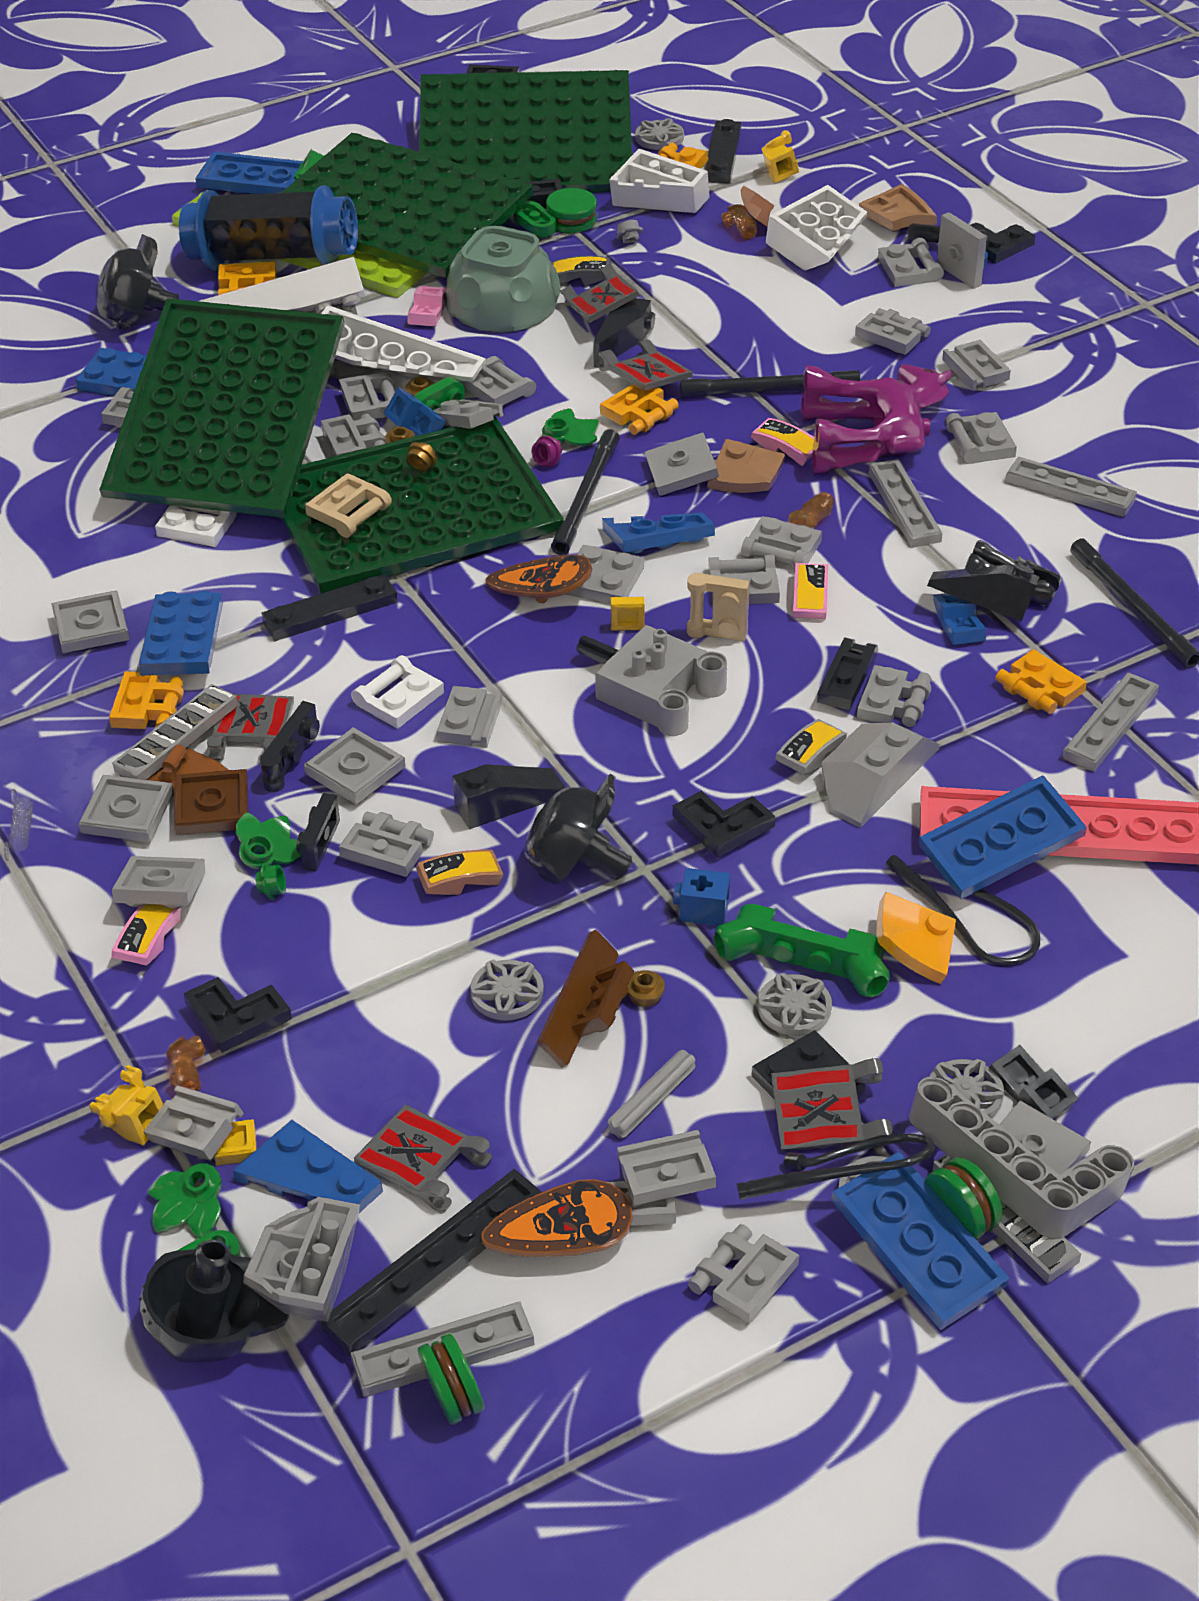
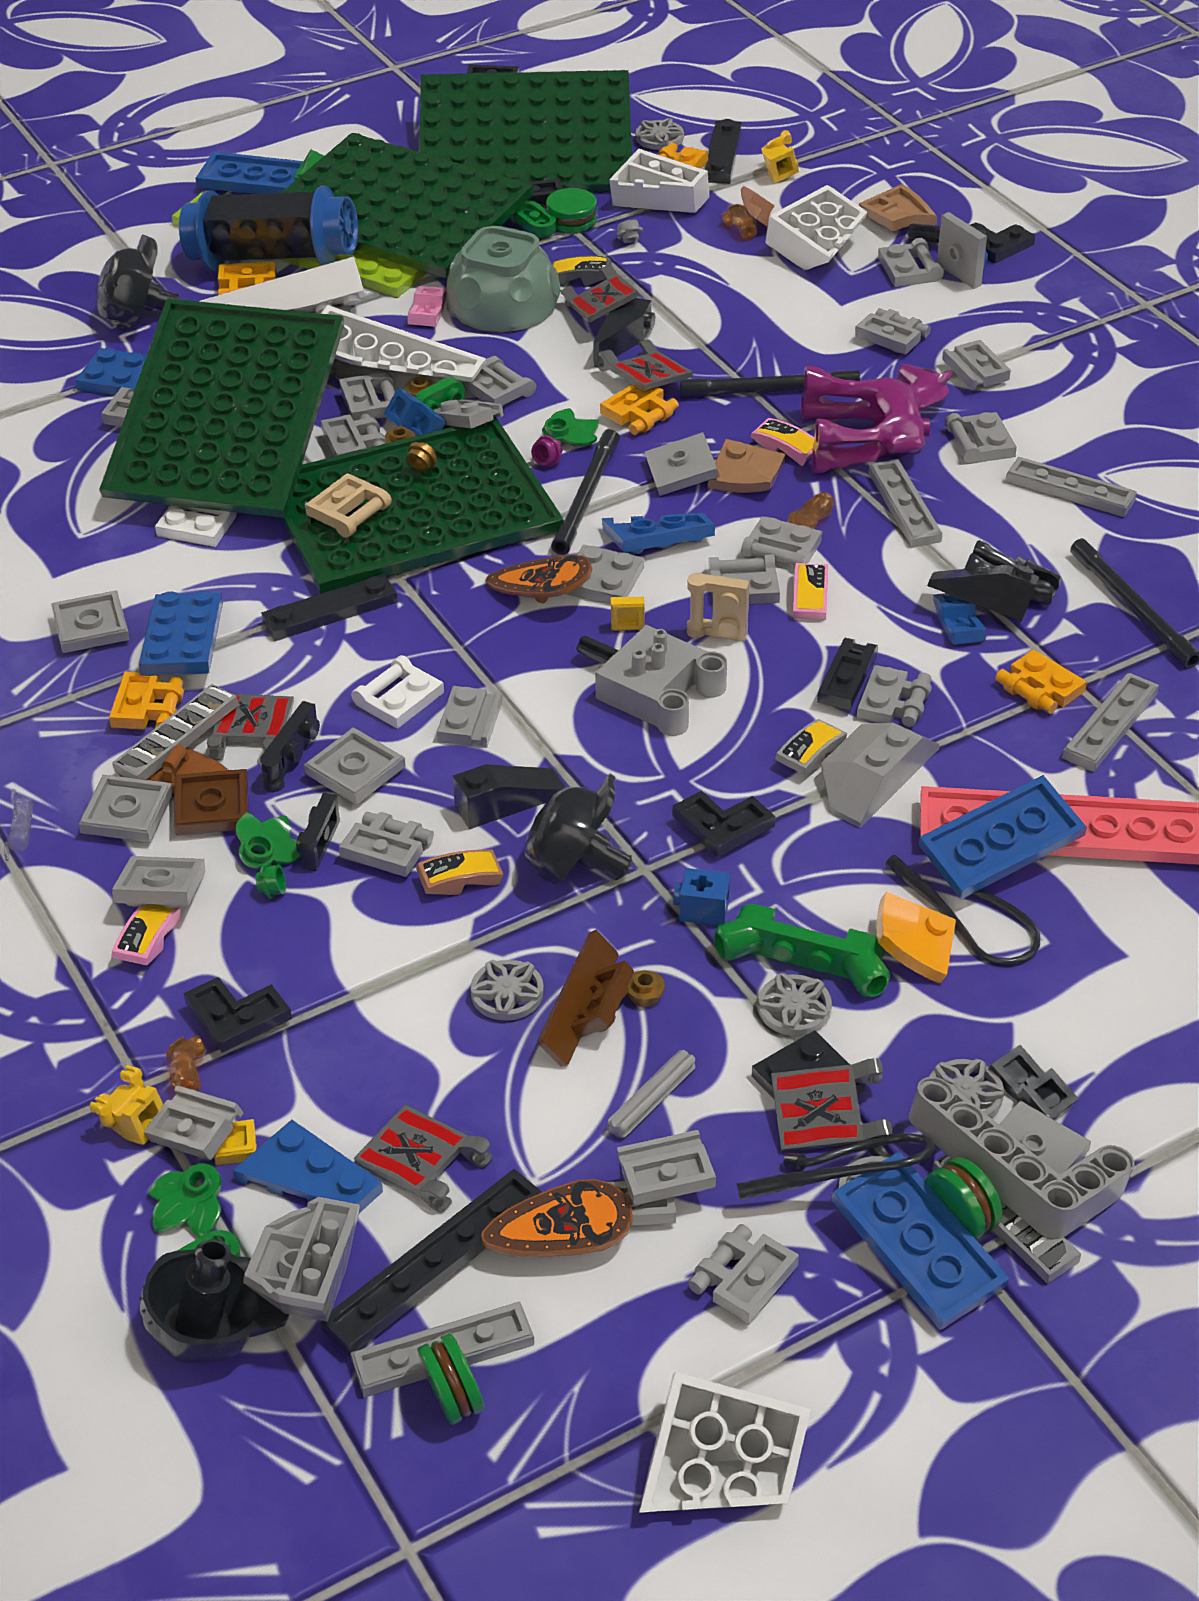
none -> white wedge [639,1372,811,1512]

